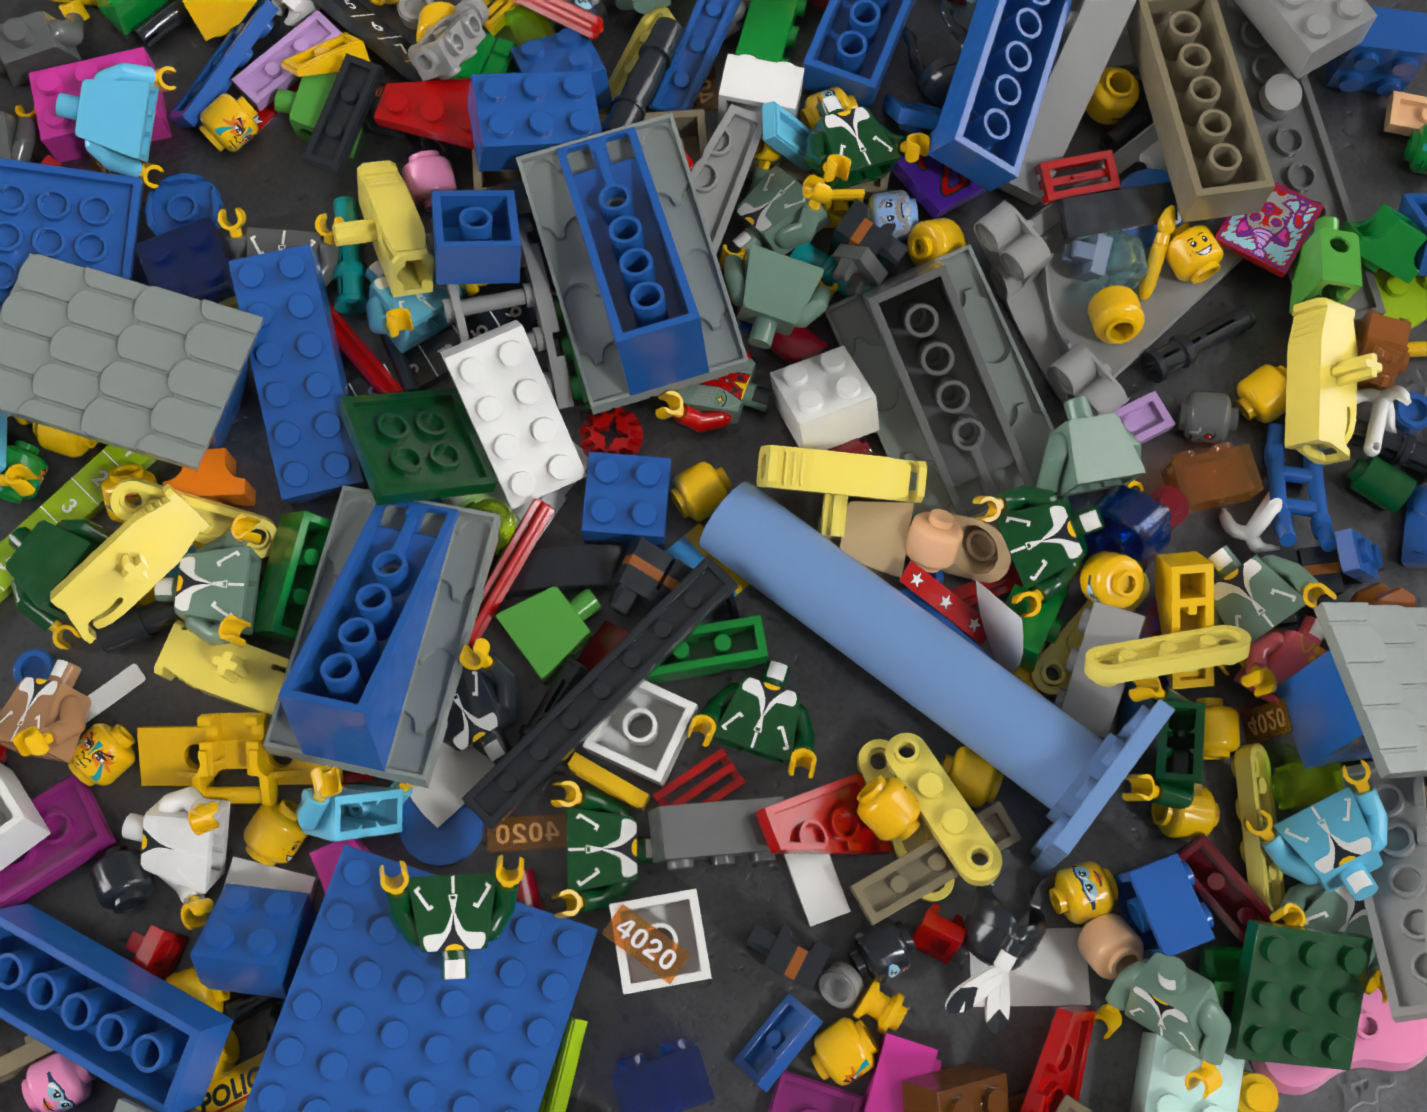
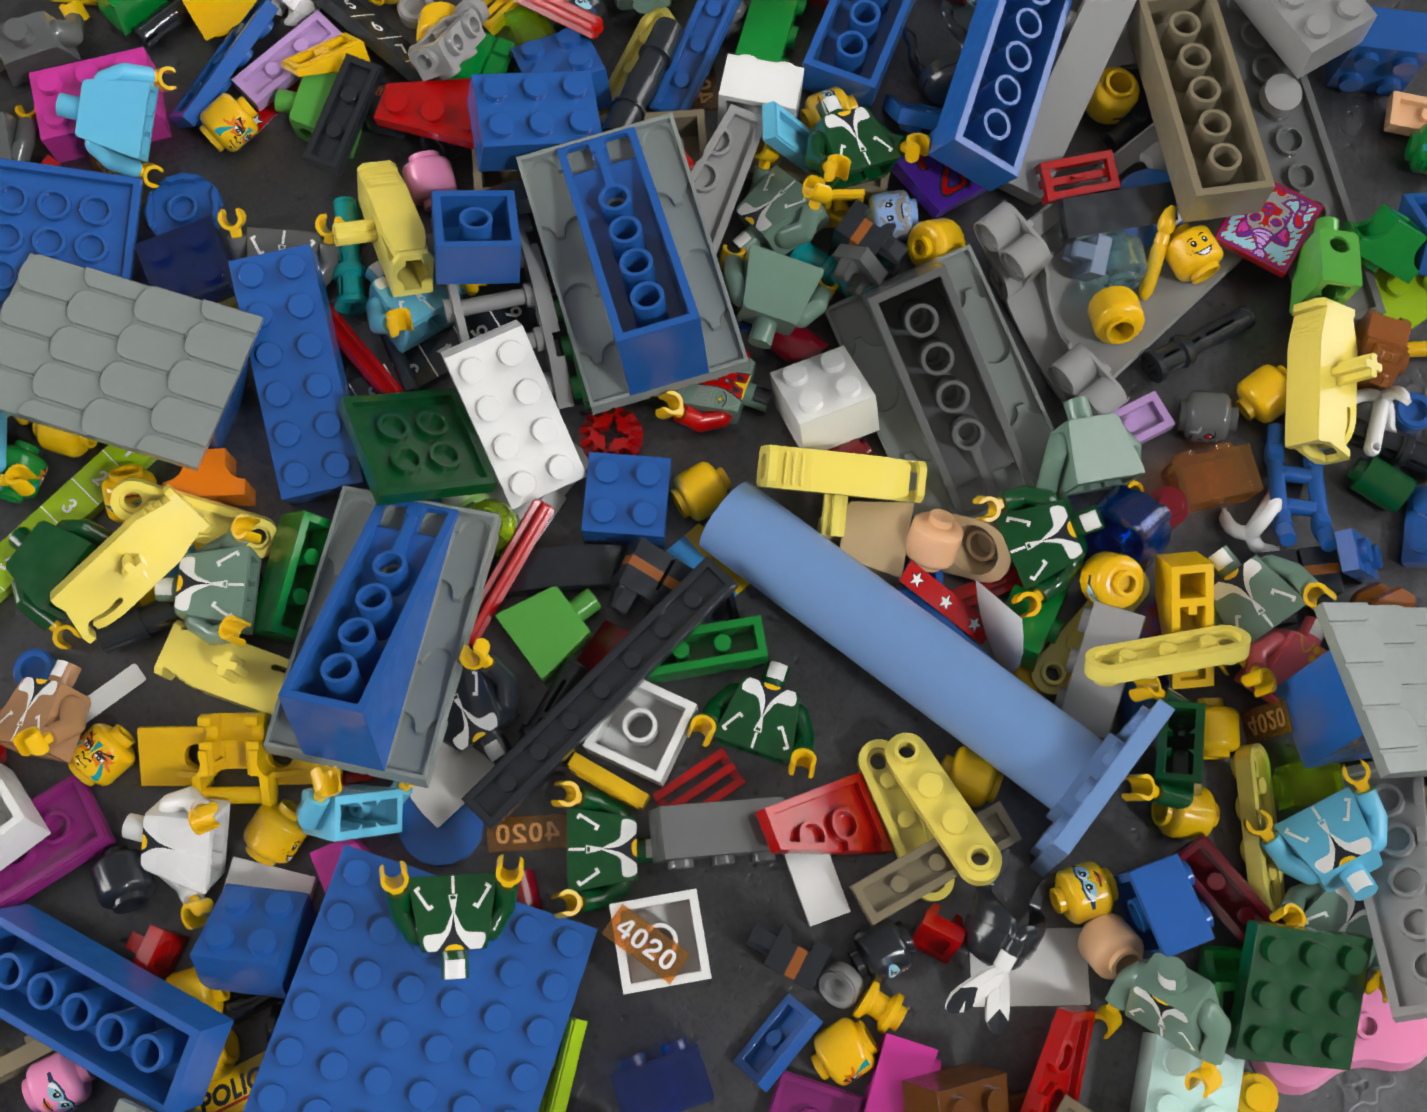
yellow head [857,775,921,841] -> none

